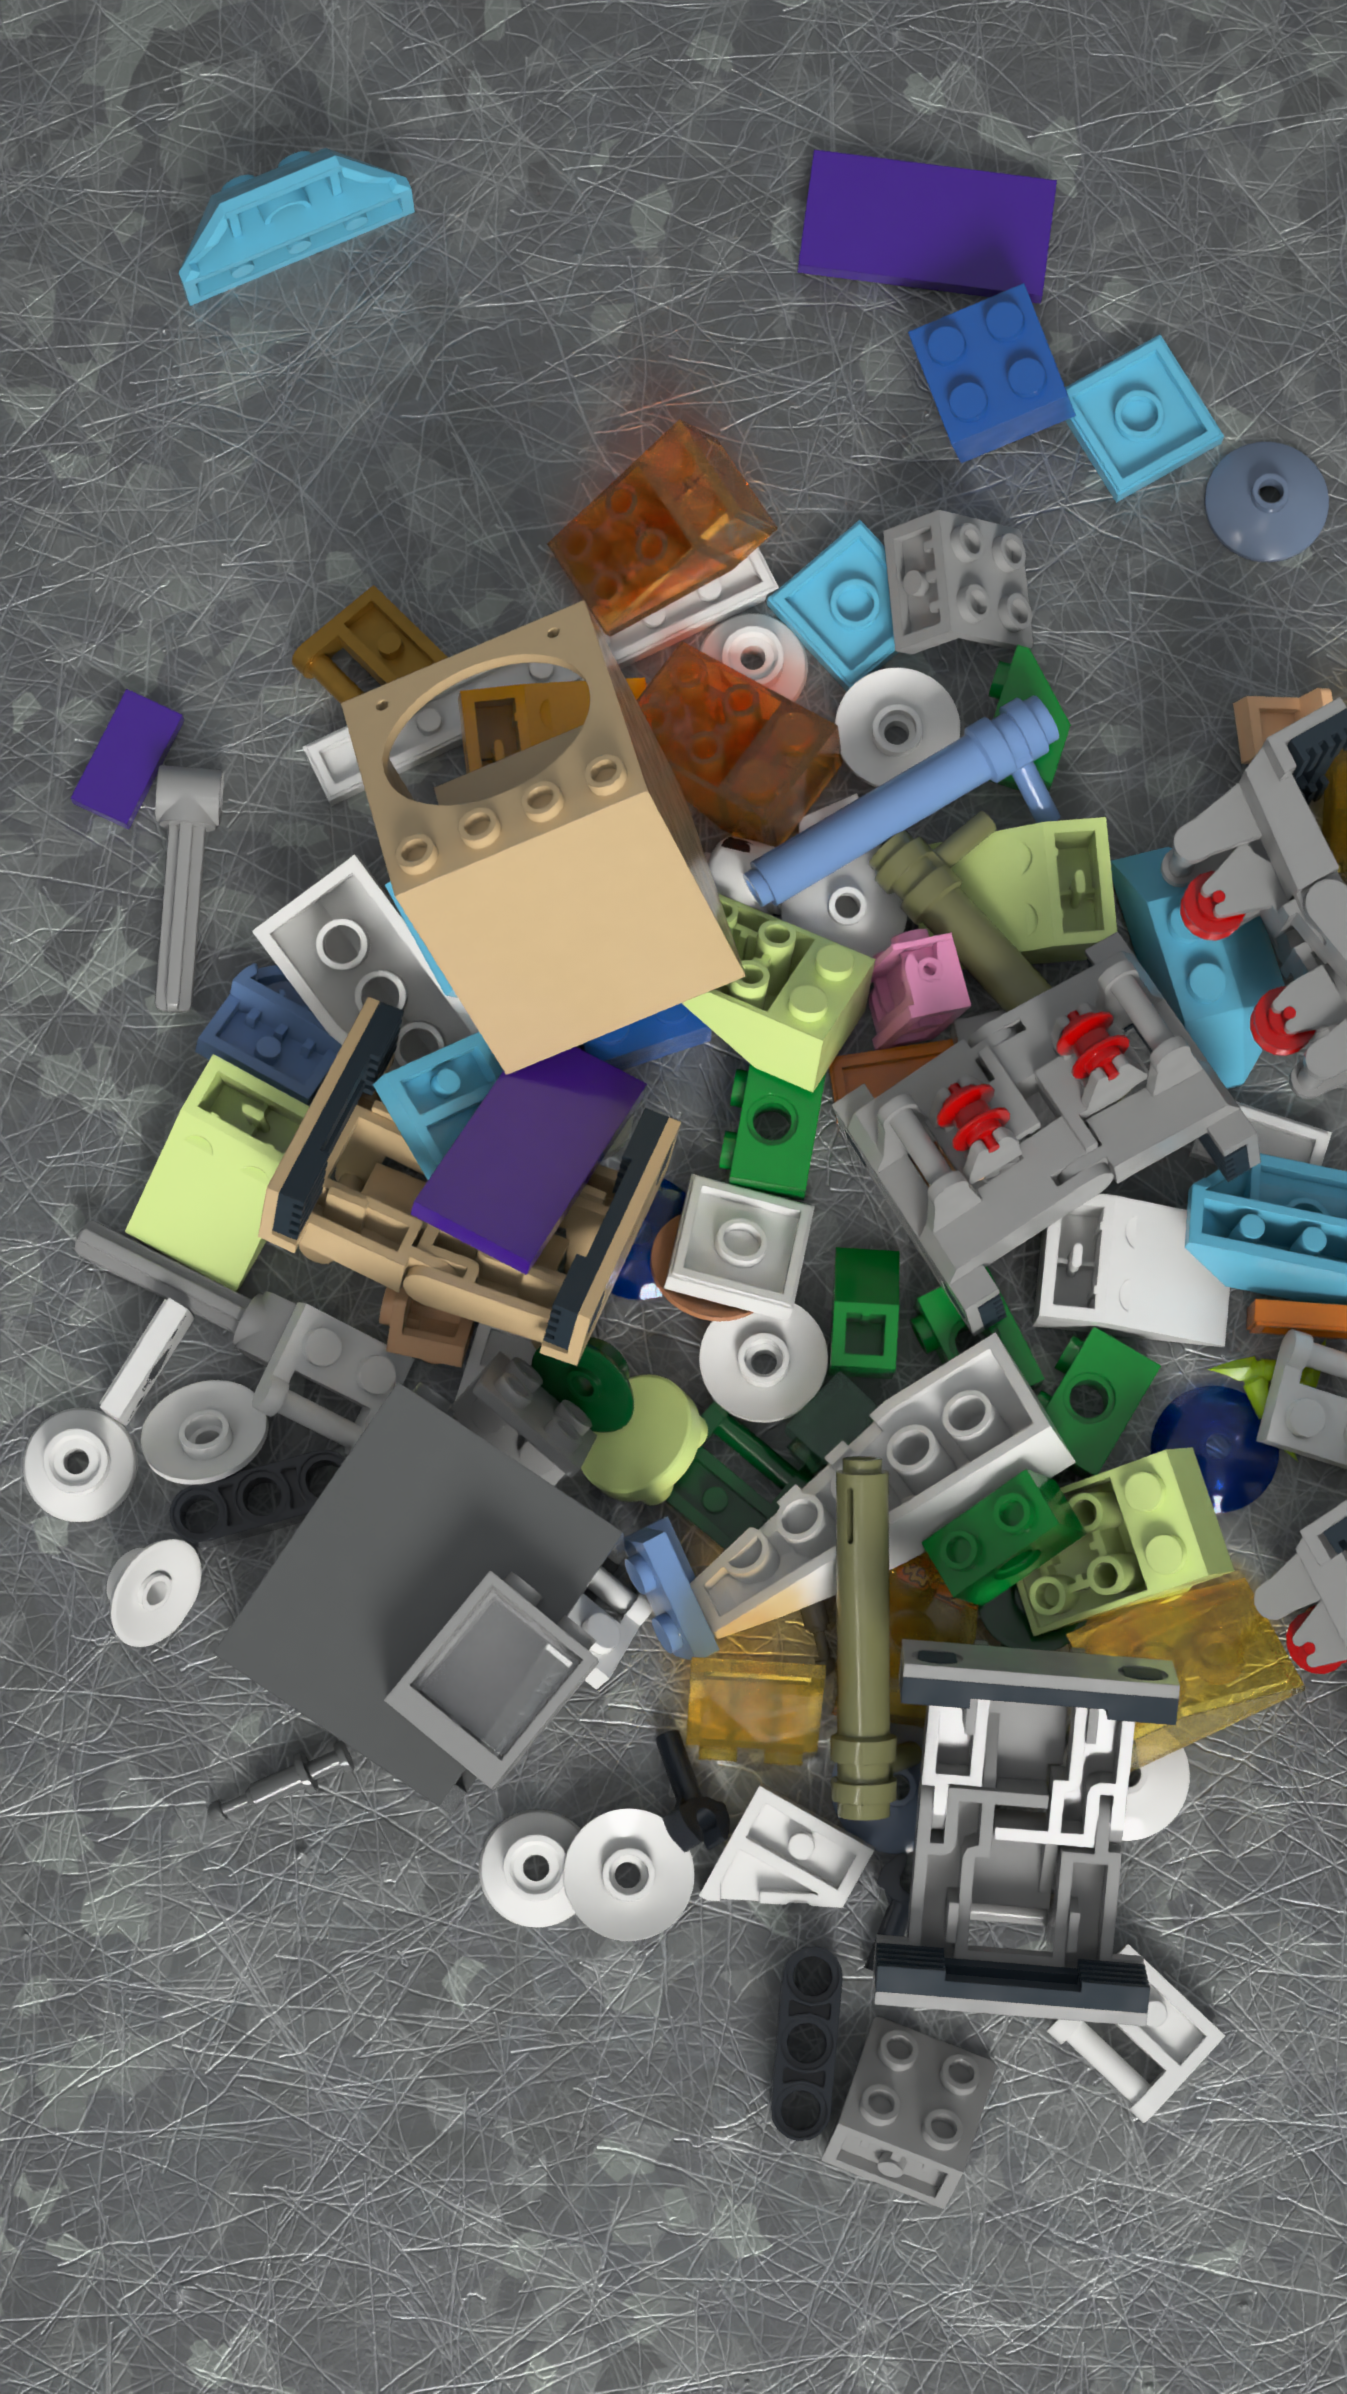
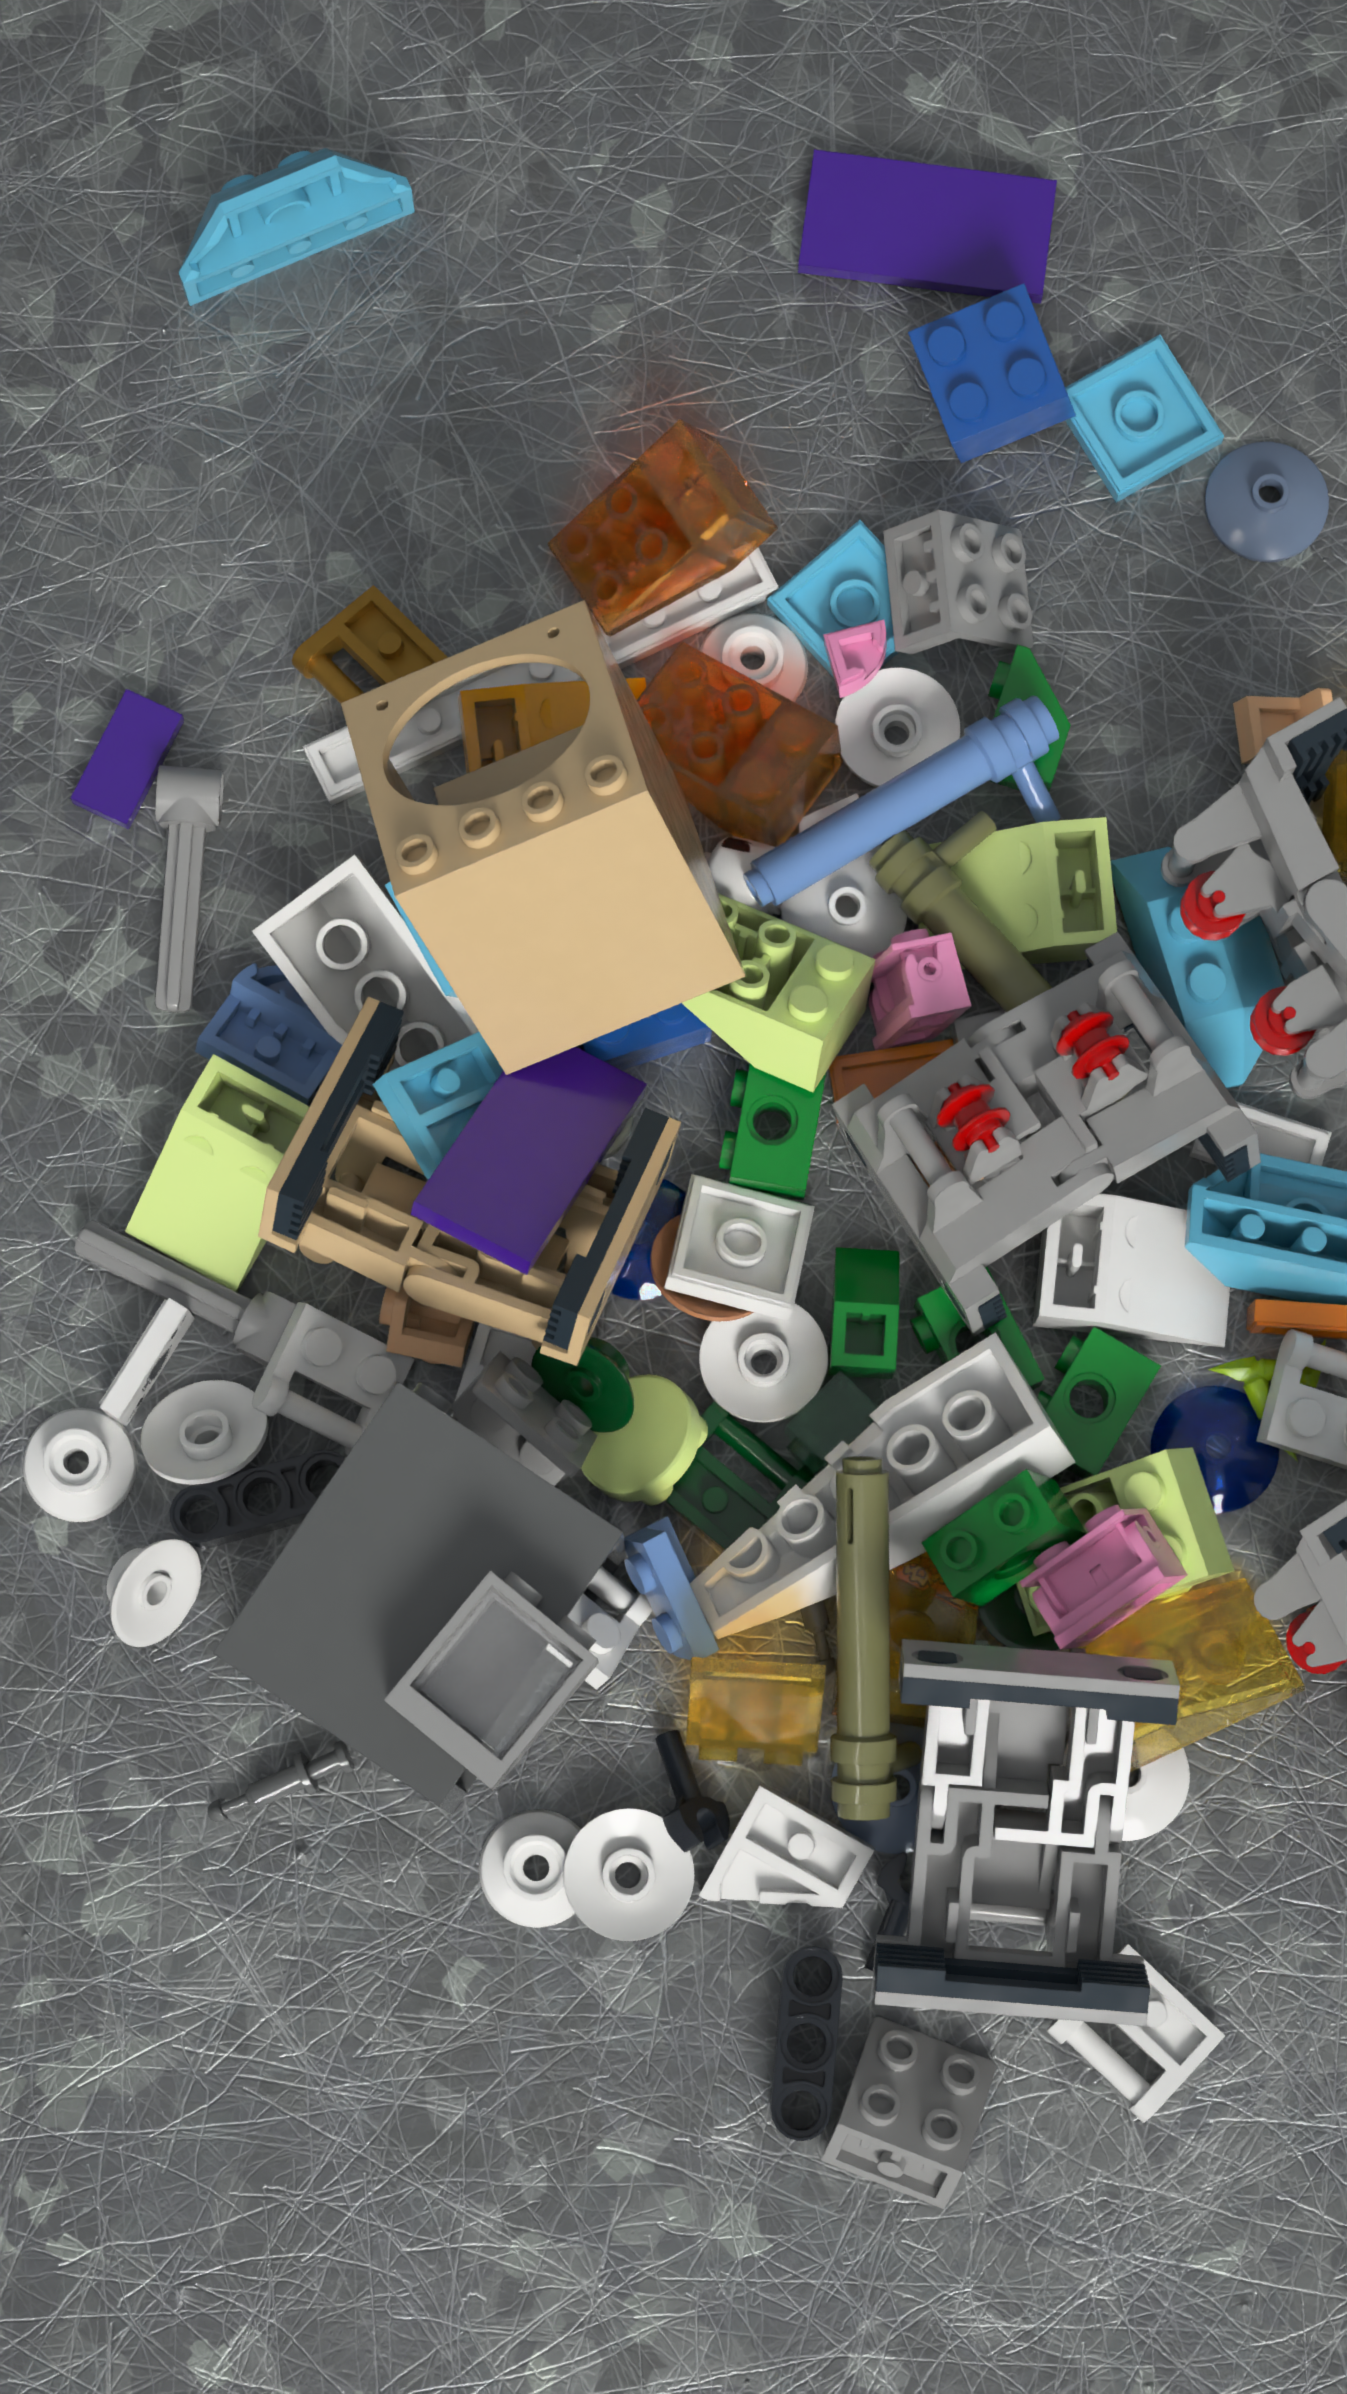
none -> bright pink tile [823,619,887,698]
none -> bright pink hinge [1019,1505,1188,1649]

